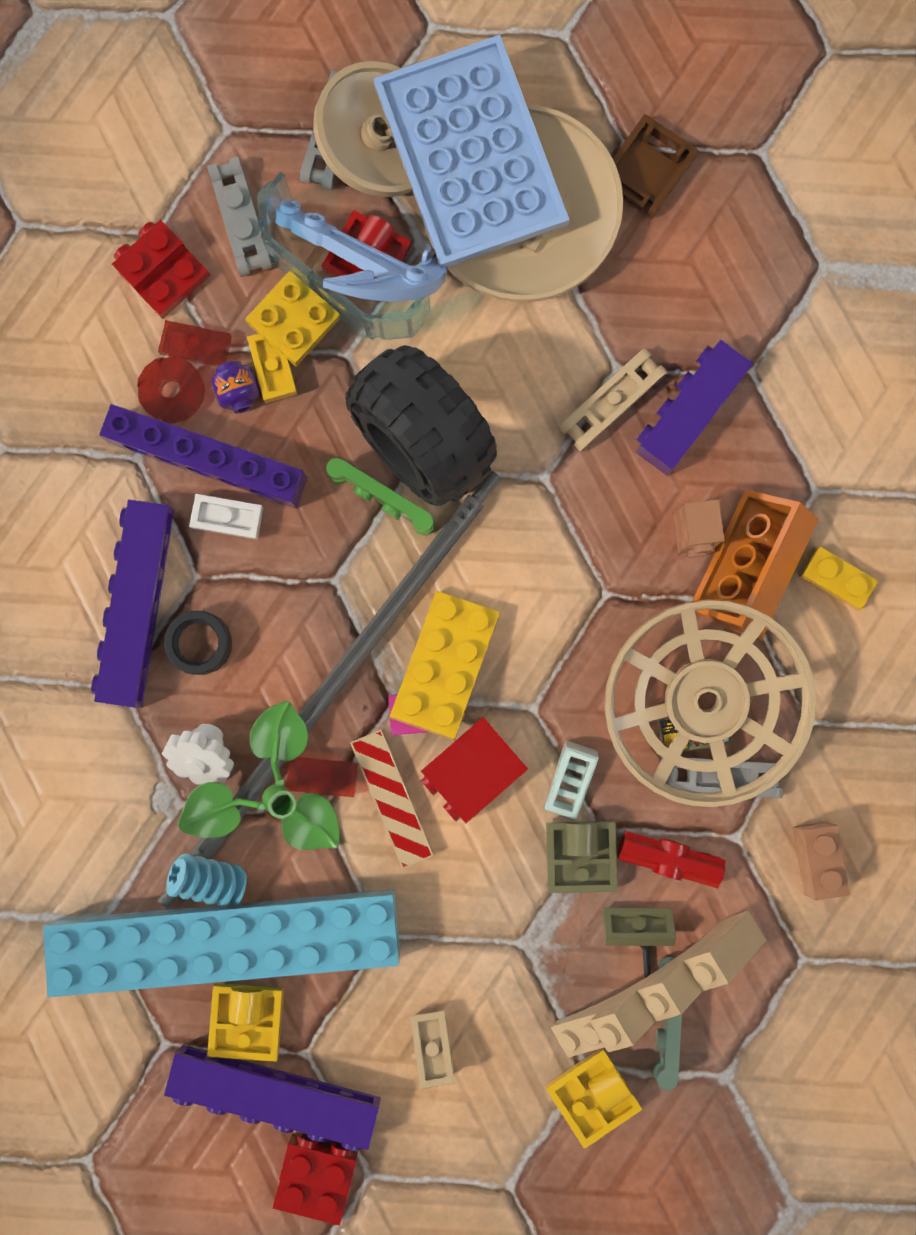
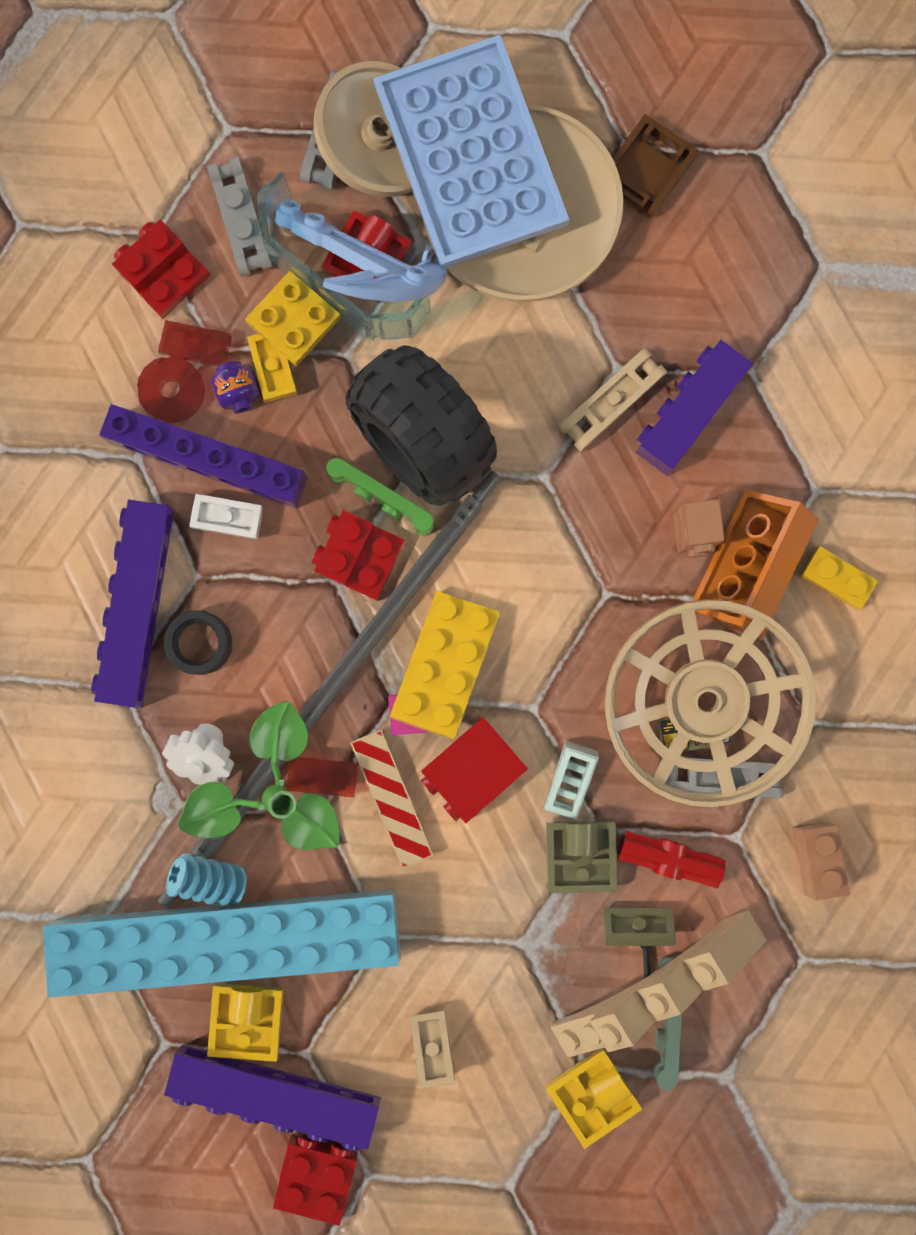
none -> red plate [312,510,405,601]

